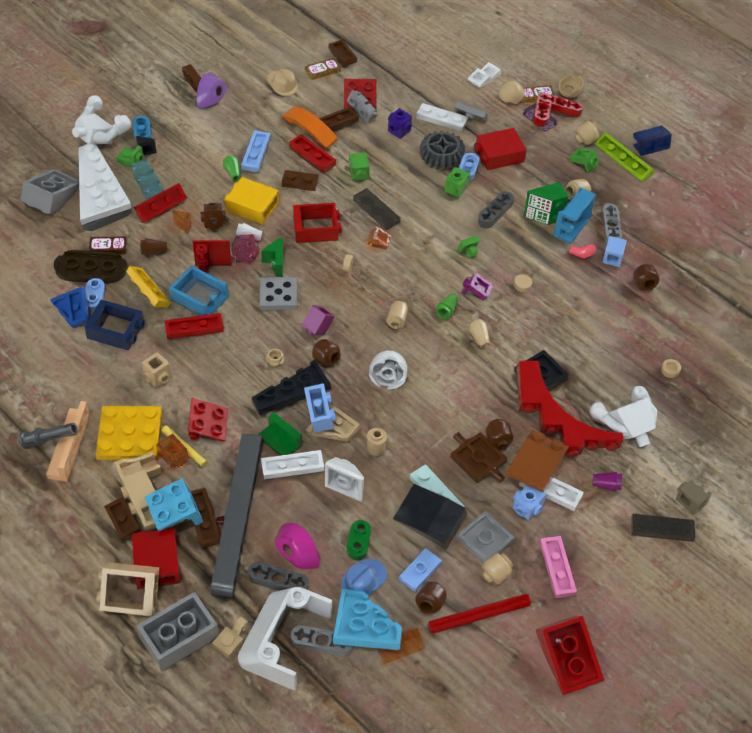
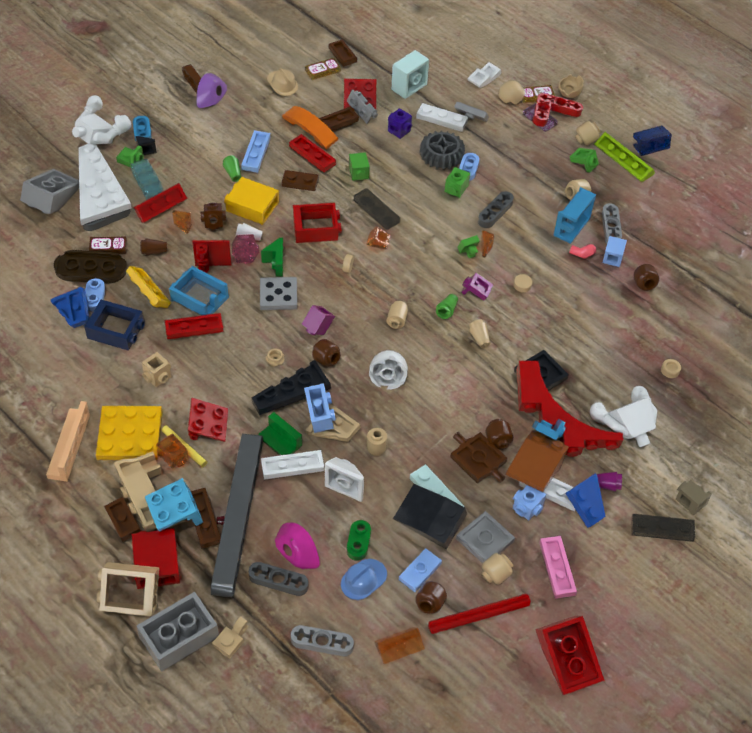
dark grey pin [19,422,78,449] -> none
white windscreen [238,587,332,691] -> none
medium azure plate [333,589,402,650] -> none
red brick [474,128,527,170] -> none
green slope [524,182,569,225] -> none
none -> light aqua brick [391,50,429,99]
none -> clear orange slope [481,230,494,258]
none -> dark azure bracket [532,419,566,440]
none -> blue wing [565,473,606,528]

